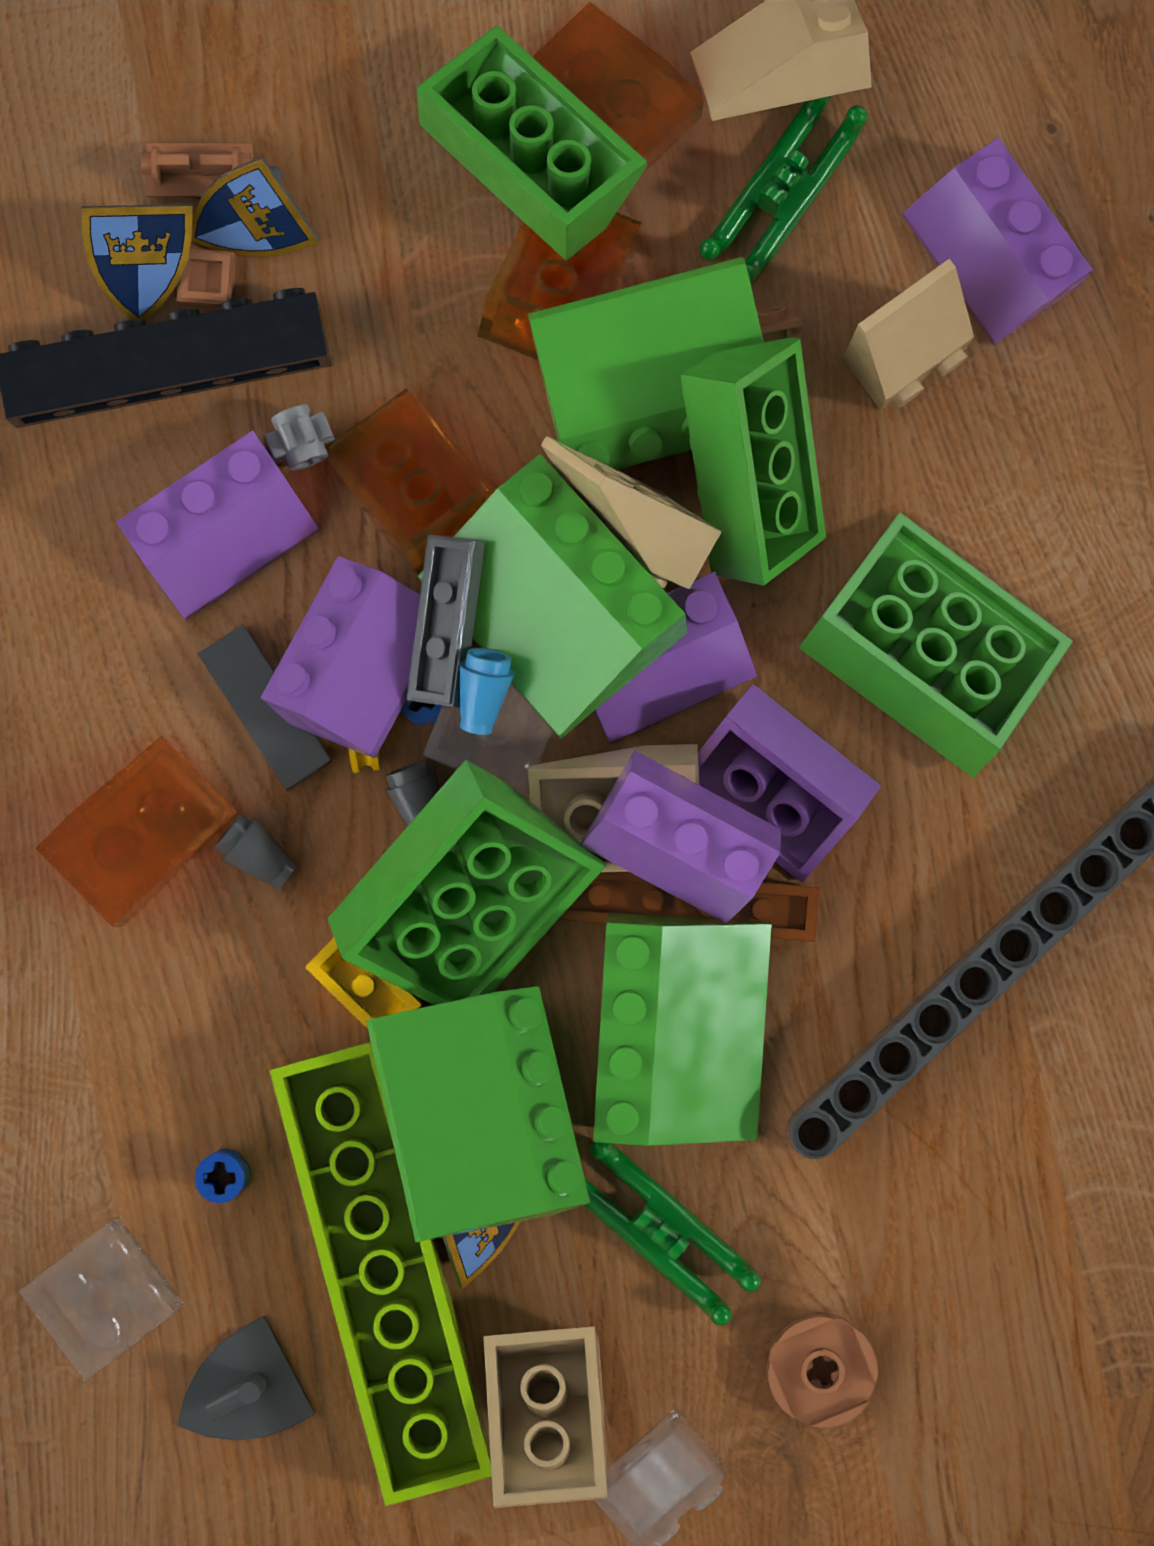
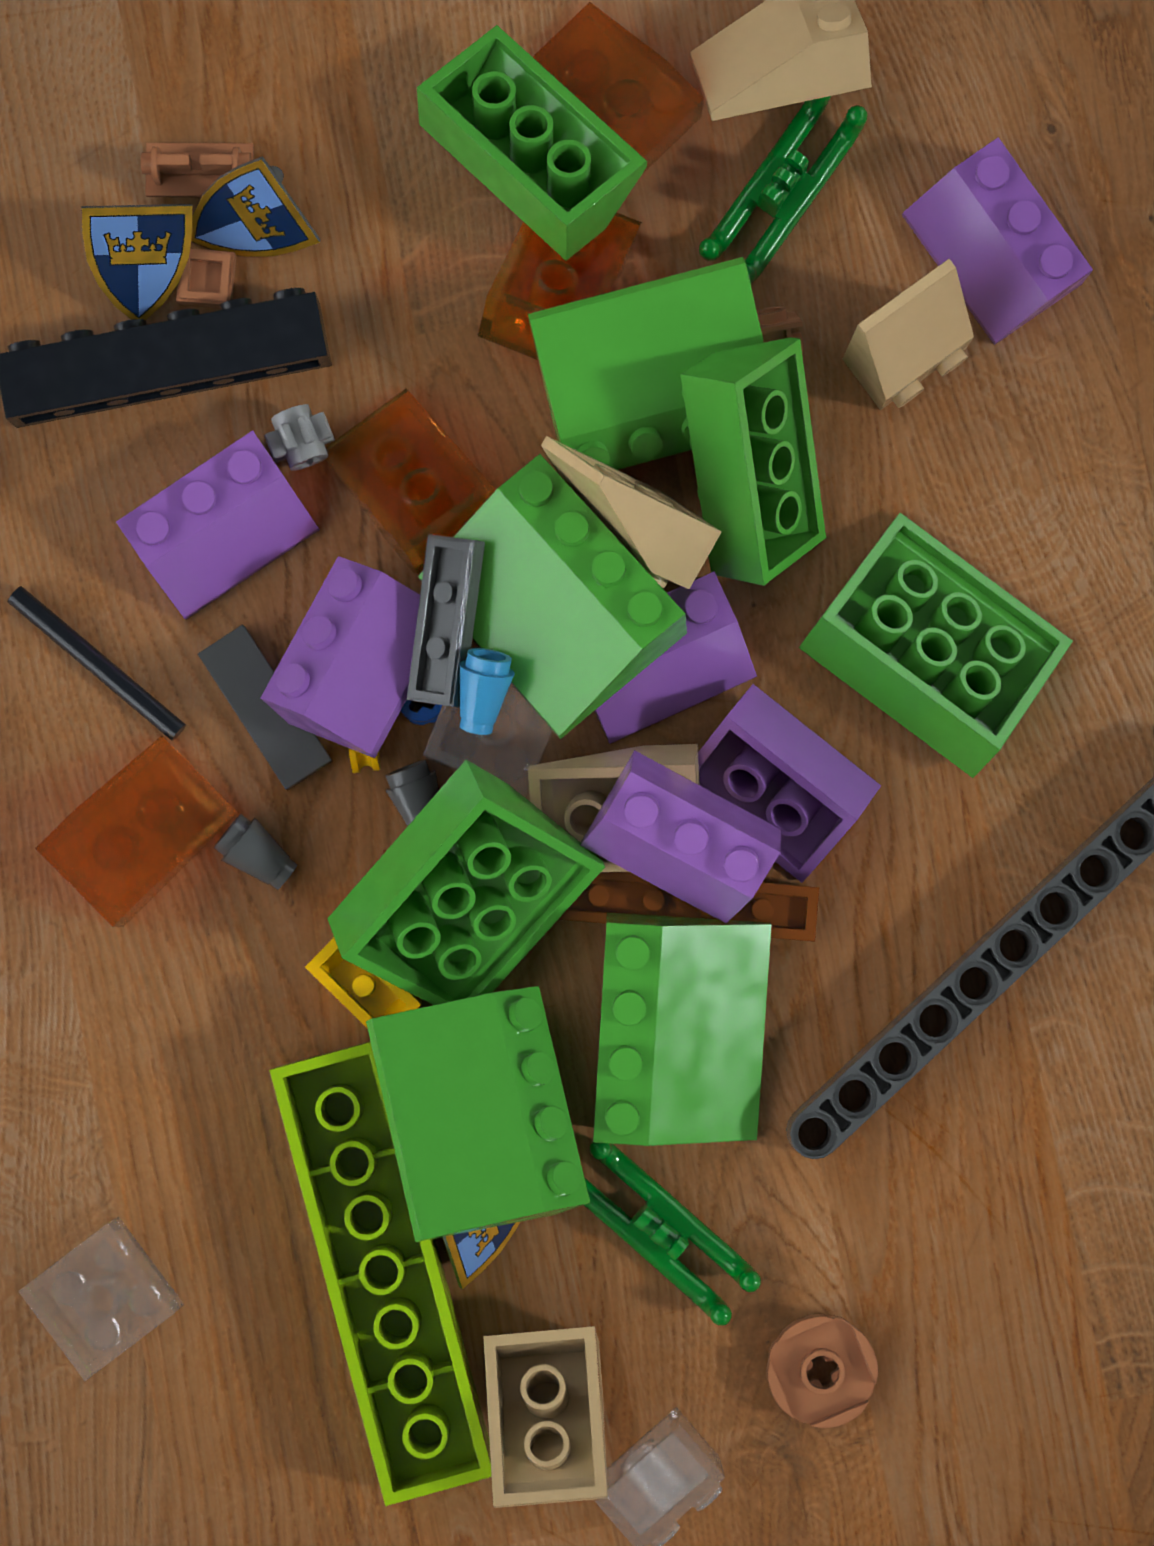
dark grey shield [177,1316,315,1441] -> none
blue bush [194,1149,251,1203] -> none
none -> black bar [7,586,186,741]

